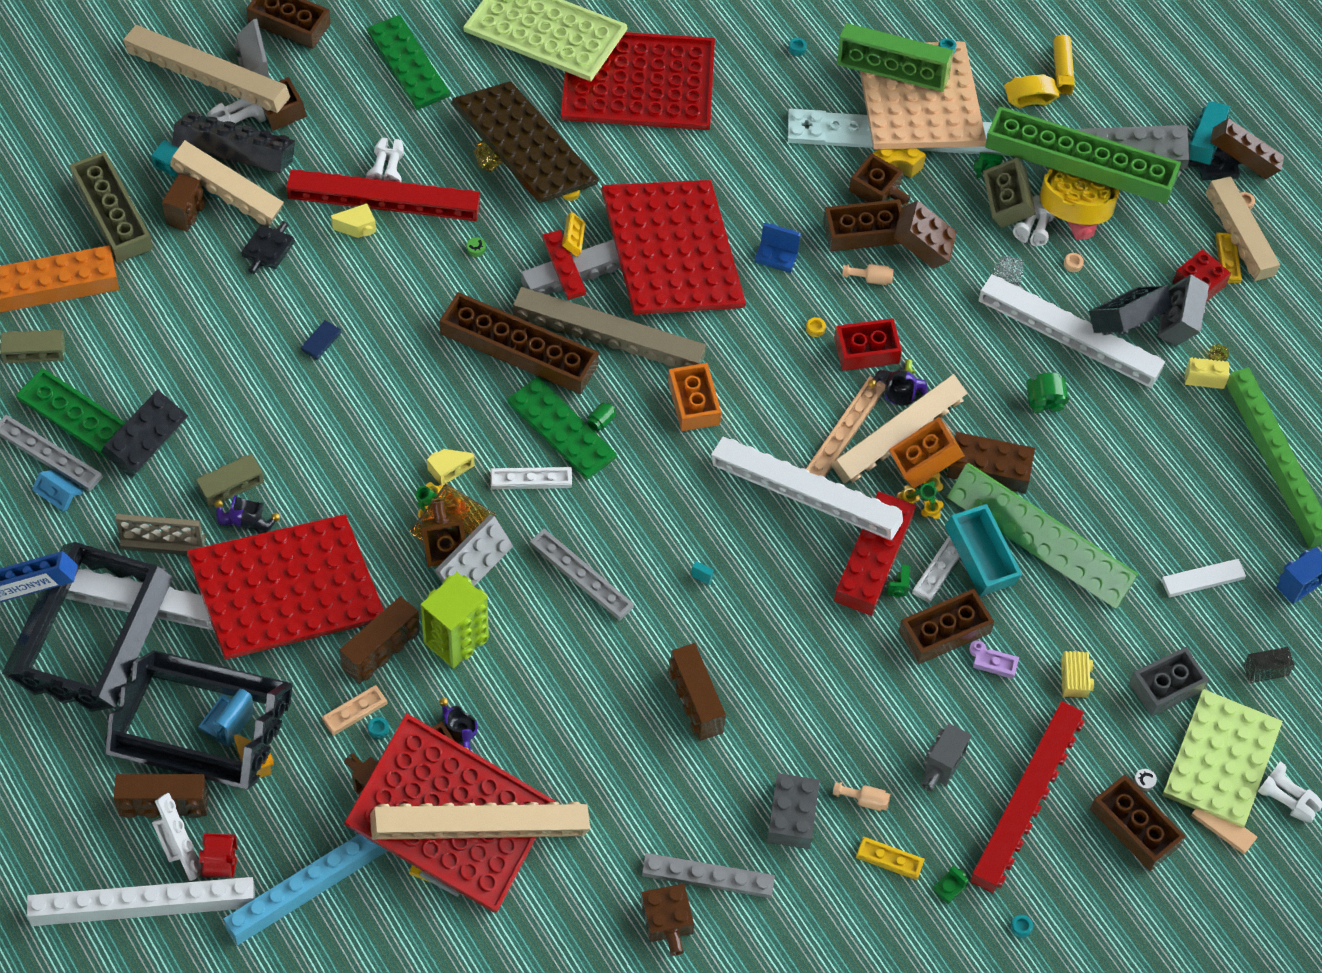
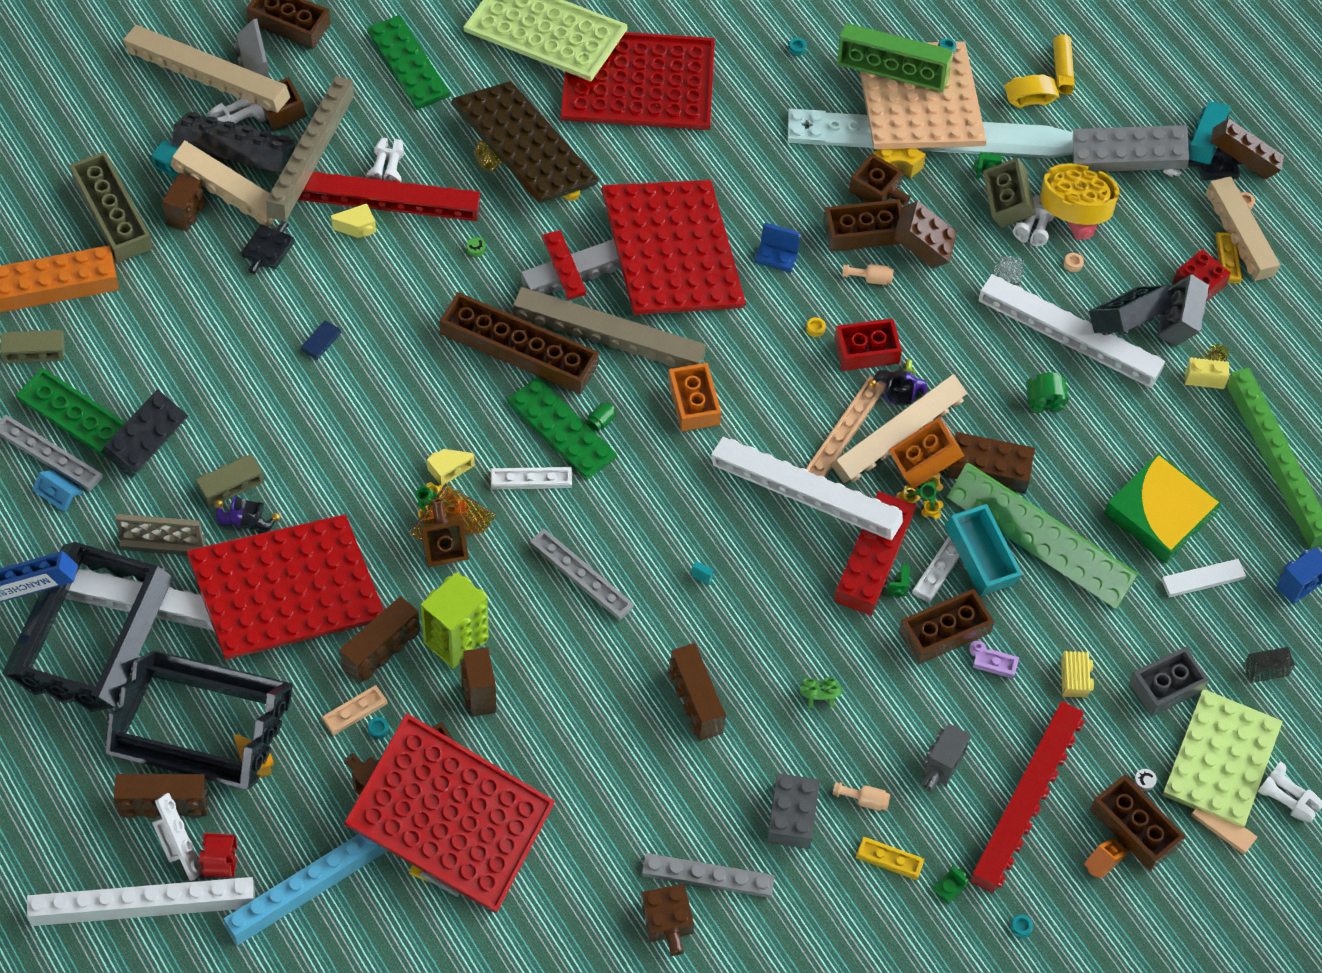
dark azure piece [198,689,254,747] -> none
tan brick [370,802,590,840] -> none
light grey plate [435,515,513,586] -> none
black piece [439,698,478,751] -> none
yellow tile [562,212,586,257] -> none
bright green brick [985,106,1181,204] -> none
none -> dark tan brick [266,76,354,222]
none -> reddish brown brick [460,647,497,717]
none -> bright green plate [800,677,842,708]
none -> orange slope [1084,838,1129,879]
none -> tile [1104,453,1222,564]

